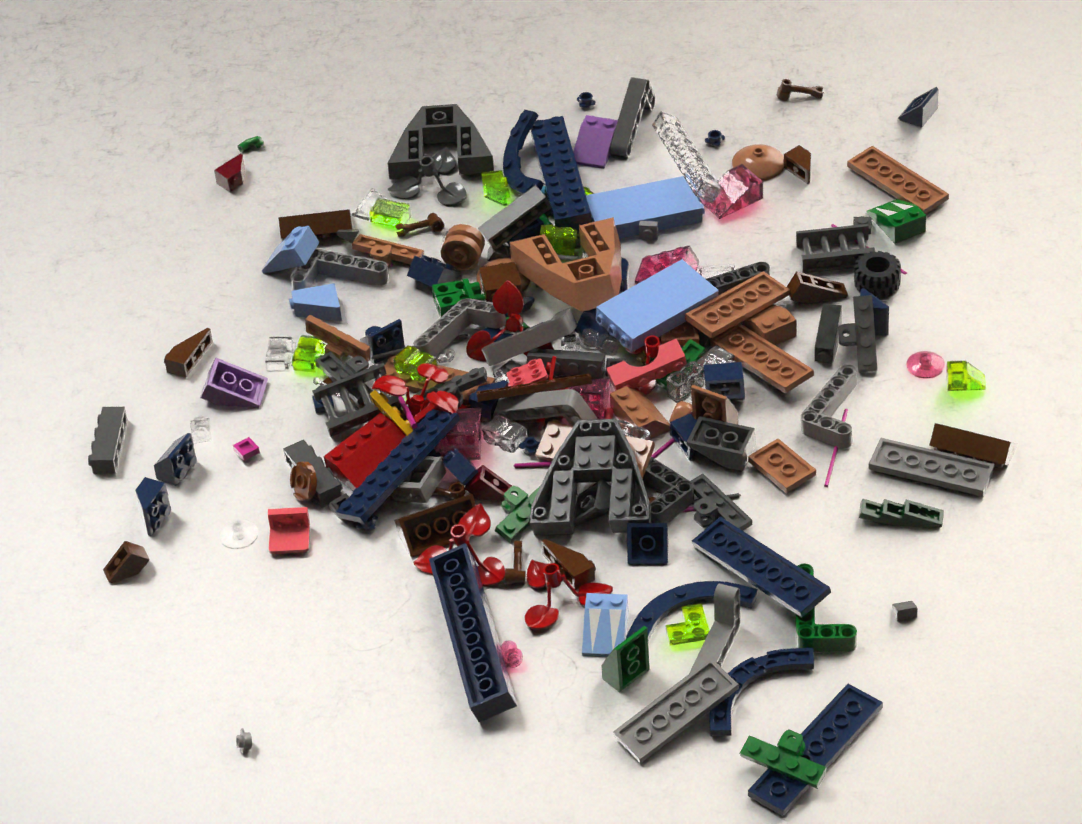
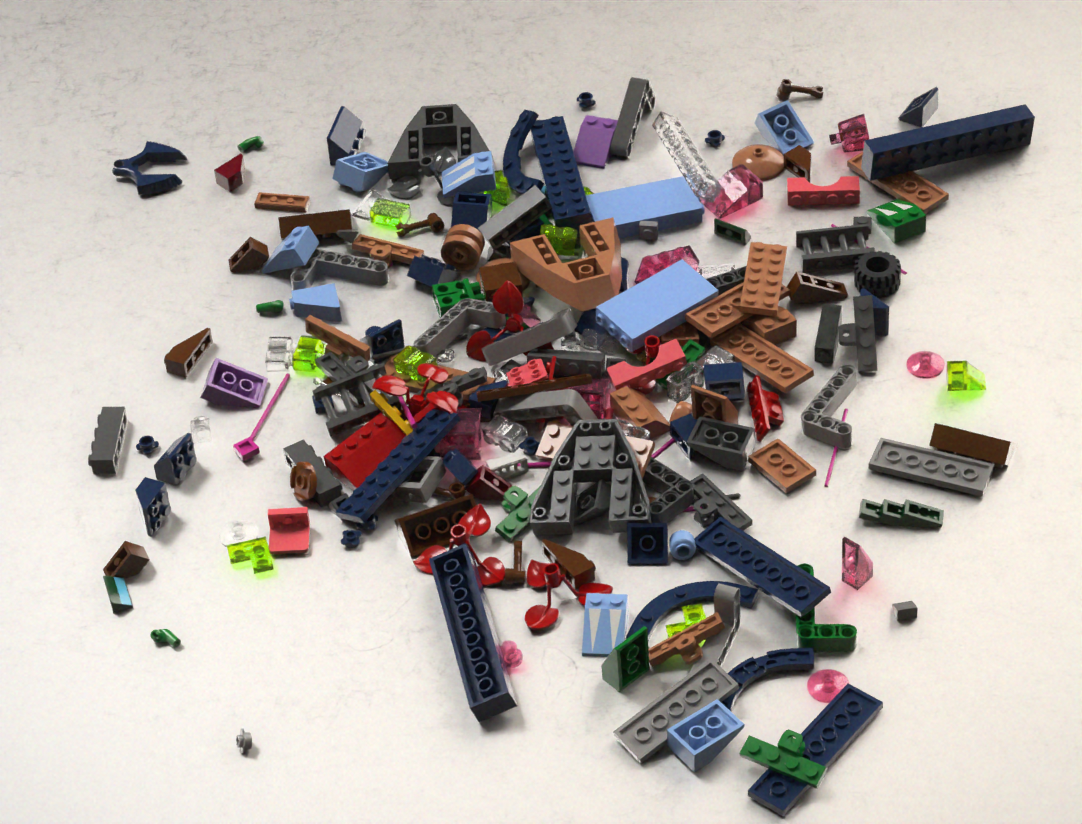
none -> dark green slope [103,576,133,613]
none -> dark blue piece [112,141,187,195]
none -> dark blue plate [136,435,159,454]
none -> green arm [150,629,181,648]
none -> clear neon green plate [227,536,274,574]
none -> reddish brown slope [228,237,269,273]
none -> dark pink axle [250,373,290,440]
none -> nougat tile [254,192,310,212]
none -> green arm [256,300,284,313]
none -> slope [327,106,366,166]
none -> light blue slope [332,152,388,192]
none -> dark blue plate [341,530,362,548]
none -> light blue slope [442,151,496,198]
none -> dark blue slope [451,192,493,230]
none -> white slope [485,455,528,479]
none -> clear pink dish [519,305,541,322]
none -> nougat plate [649,612,725,667]
none -> light blue slope [667,699,745,772]
none -> light blue head [669,530,696,560]
none -> dark green slope [714,218,751,245]
none -> nougat plate [739,242,787,317]
none -> red bracket [747,375,784,442]
none -> light blue slope [755,100,814,156]
none -> coral arch [787,176,860,205]
none -> clear pink dish [807,669,849,703]
none -> clear pink torso [829,114,869,152]
none -> clear pink slope [842,537,873,590]
none -> dark blue brick [861,104,1035,181]

